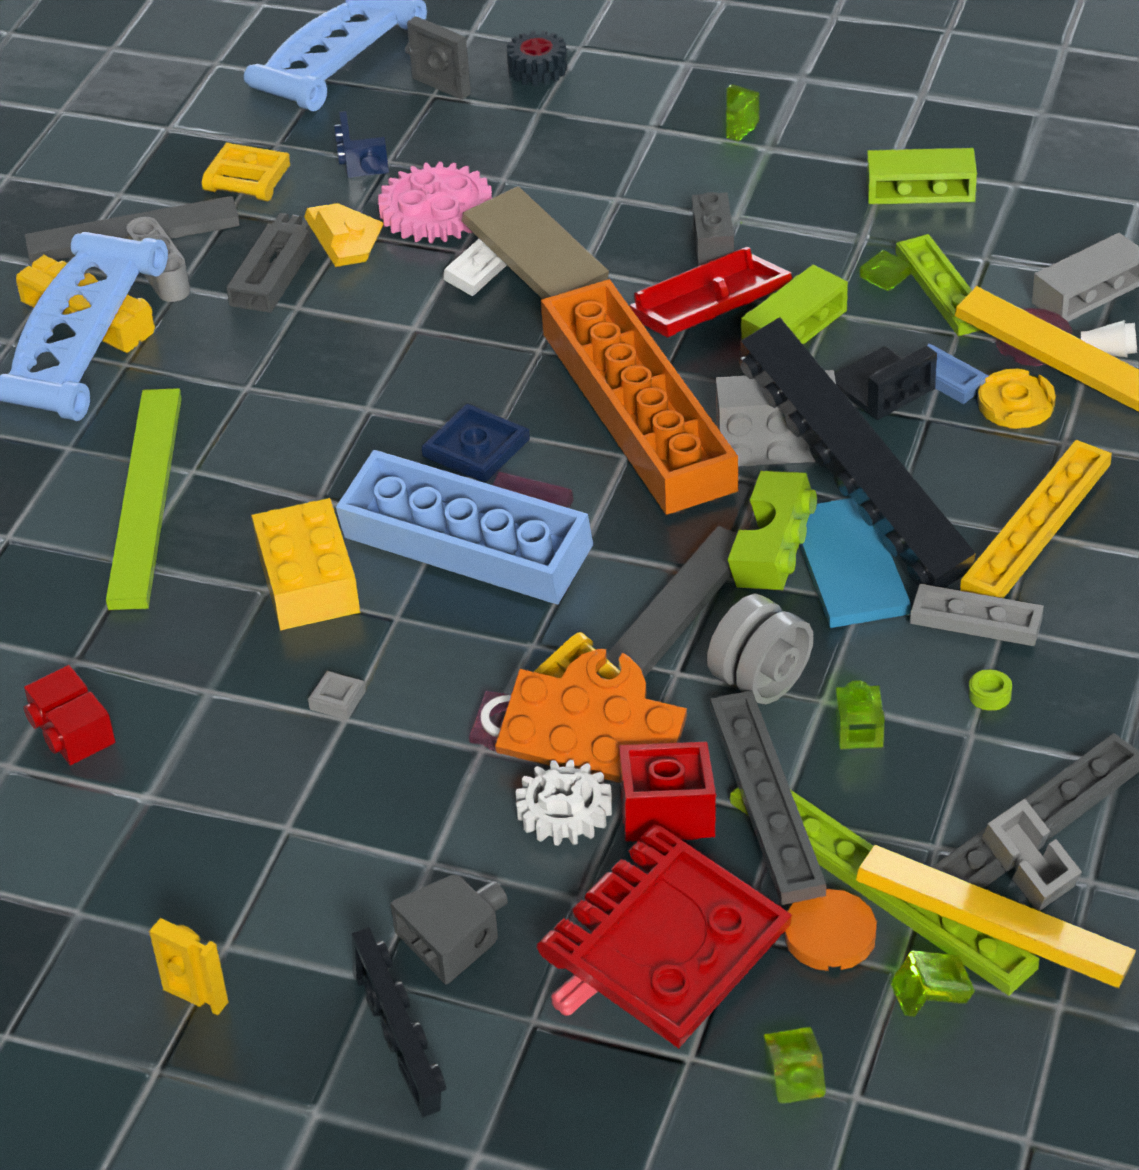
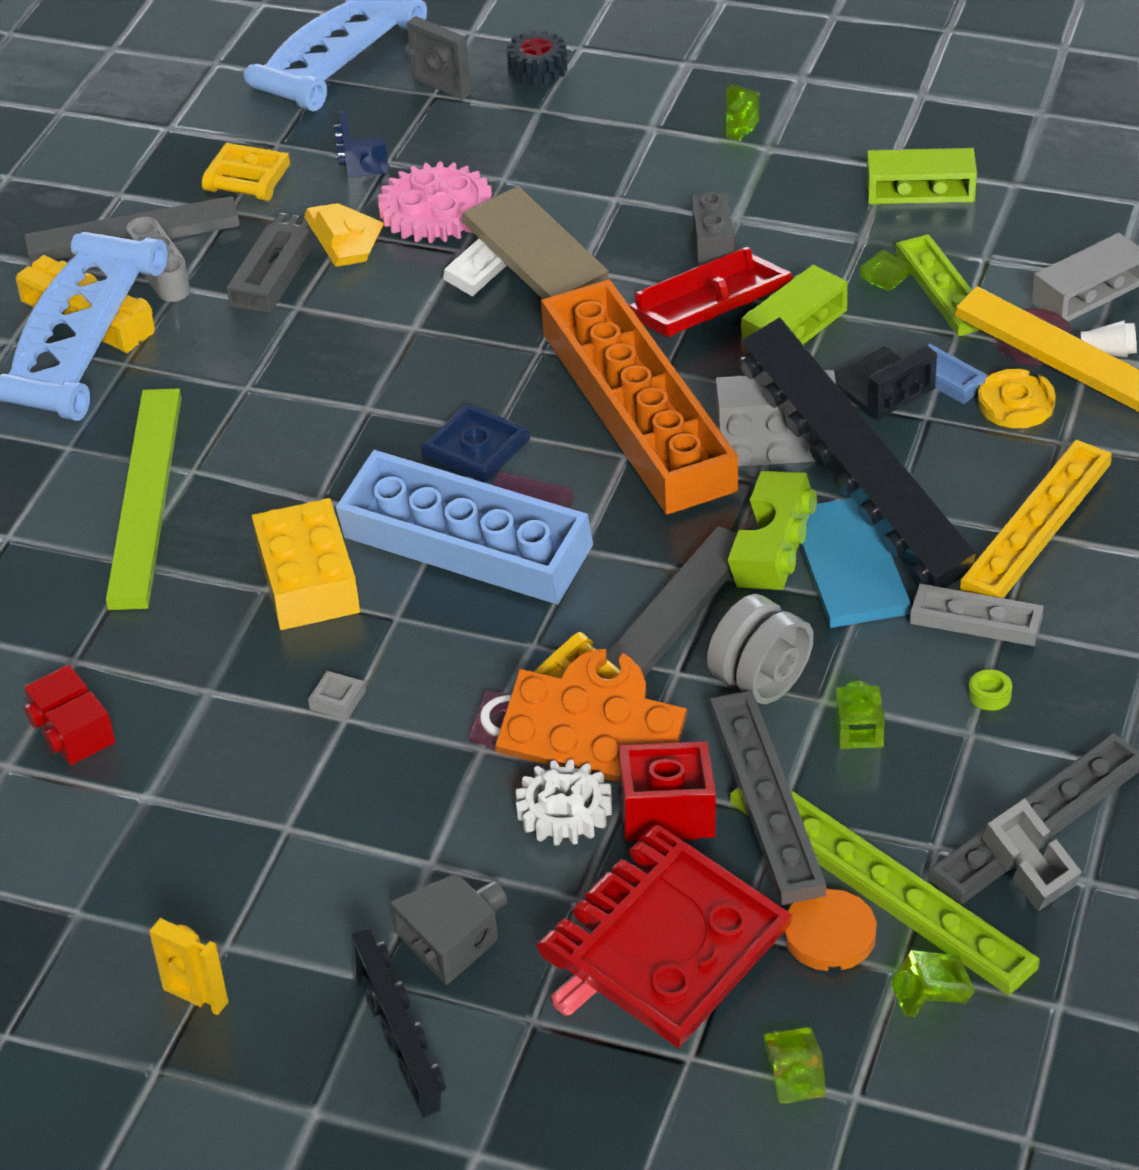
yellow tile [856,845,1136,988] -> none

